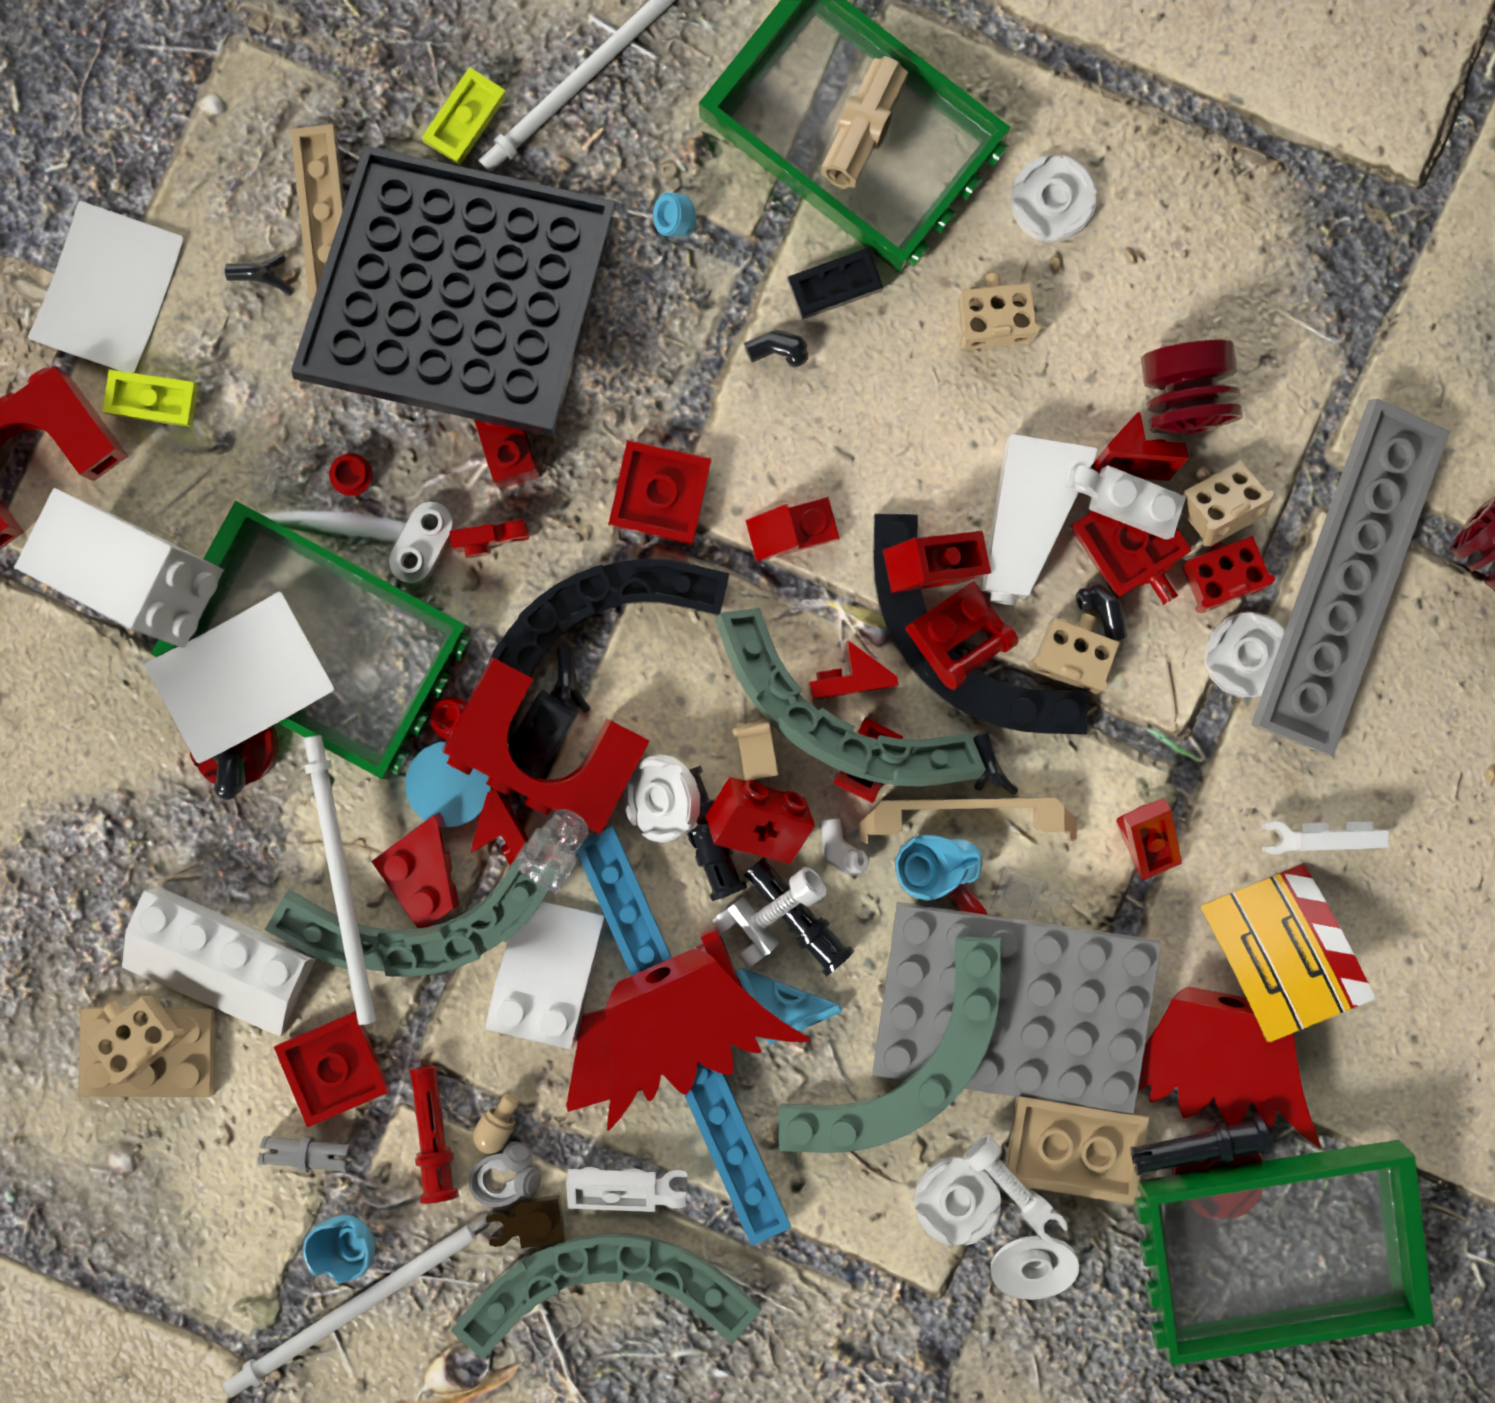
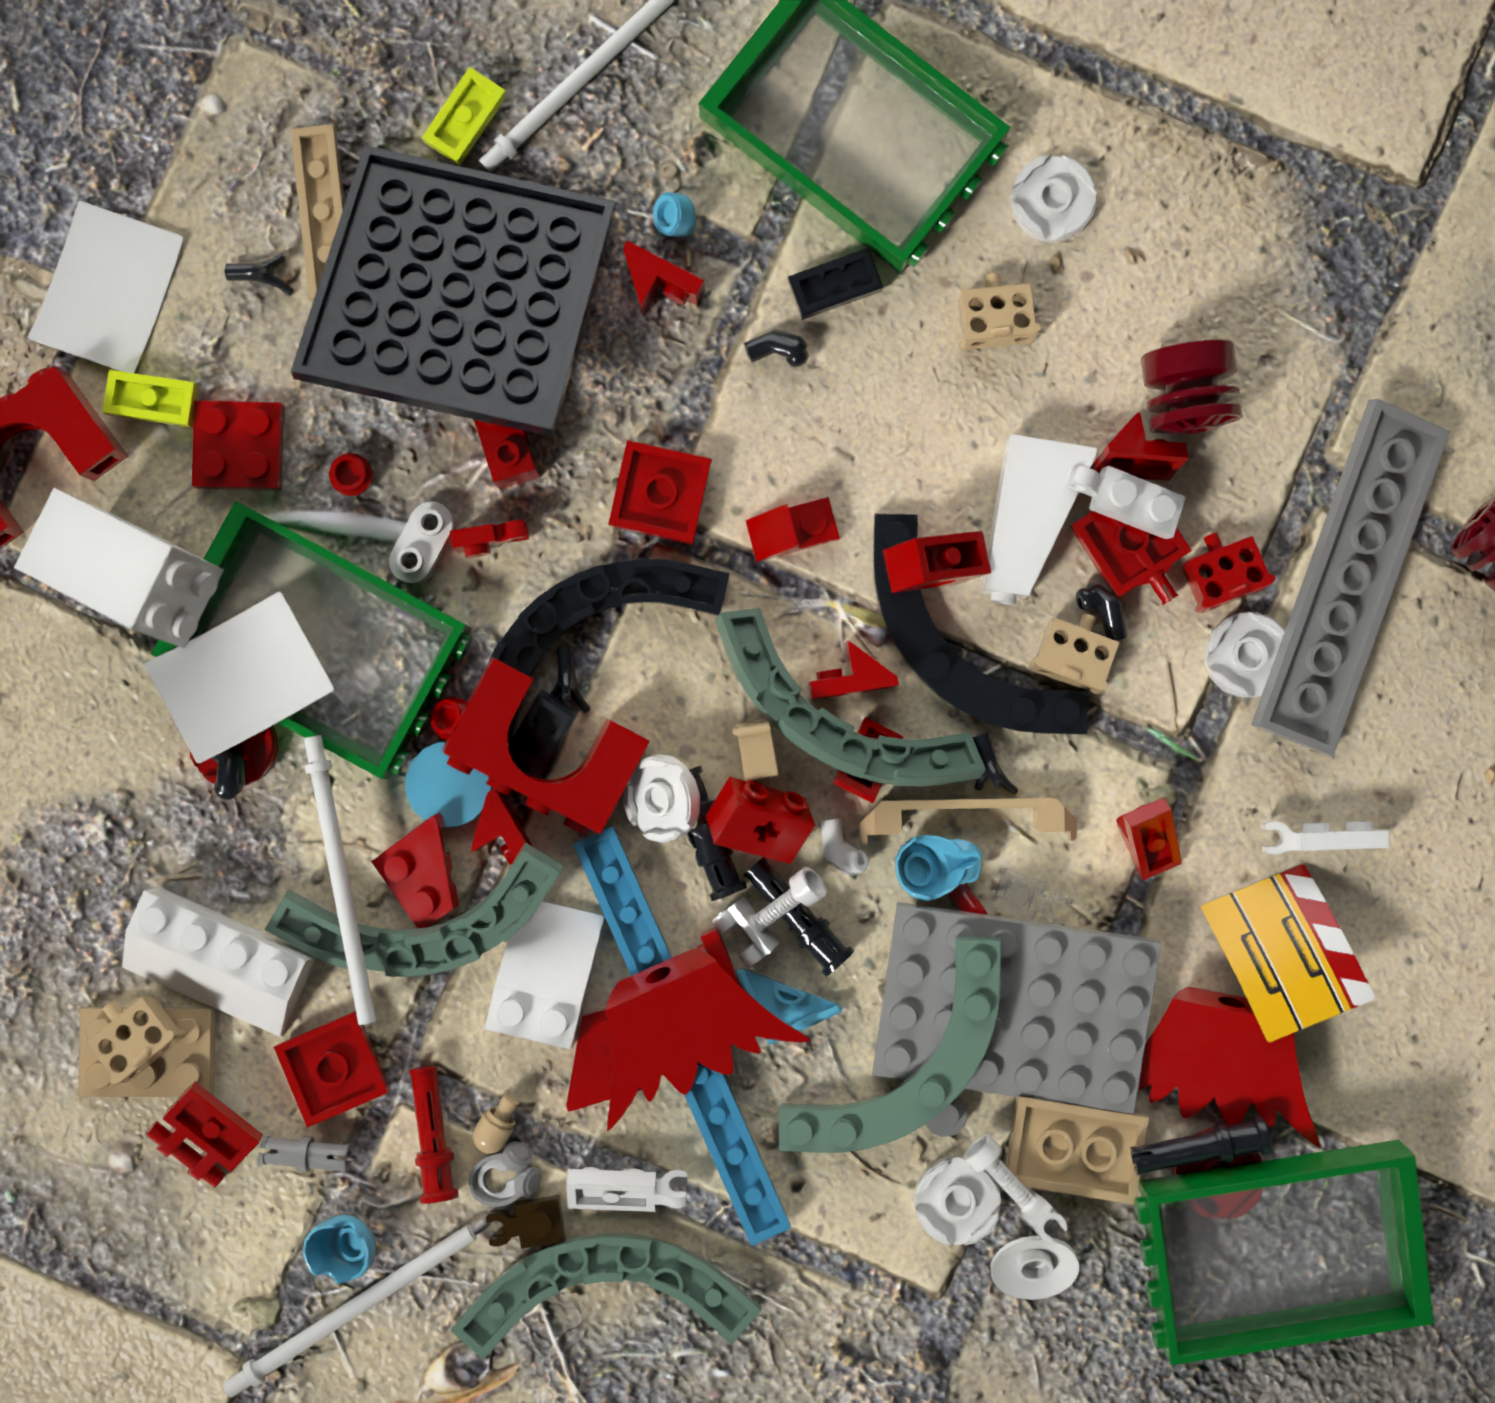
clear leg [518,809,589,894] -> none
tan piece [821,56,908,189] -> none
red plate [905,581,1018,690] -> none
tan piece [1181,461,1274,547] -> none
none -> red plate [145,1081,263,1188]
none -> red plate [191,400,285,491]
none -> red slope [623,241,705,315]
none -> light grey plate [925,1096,967,1137]

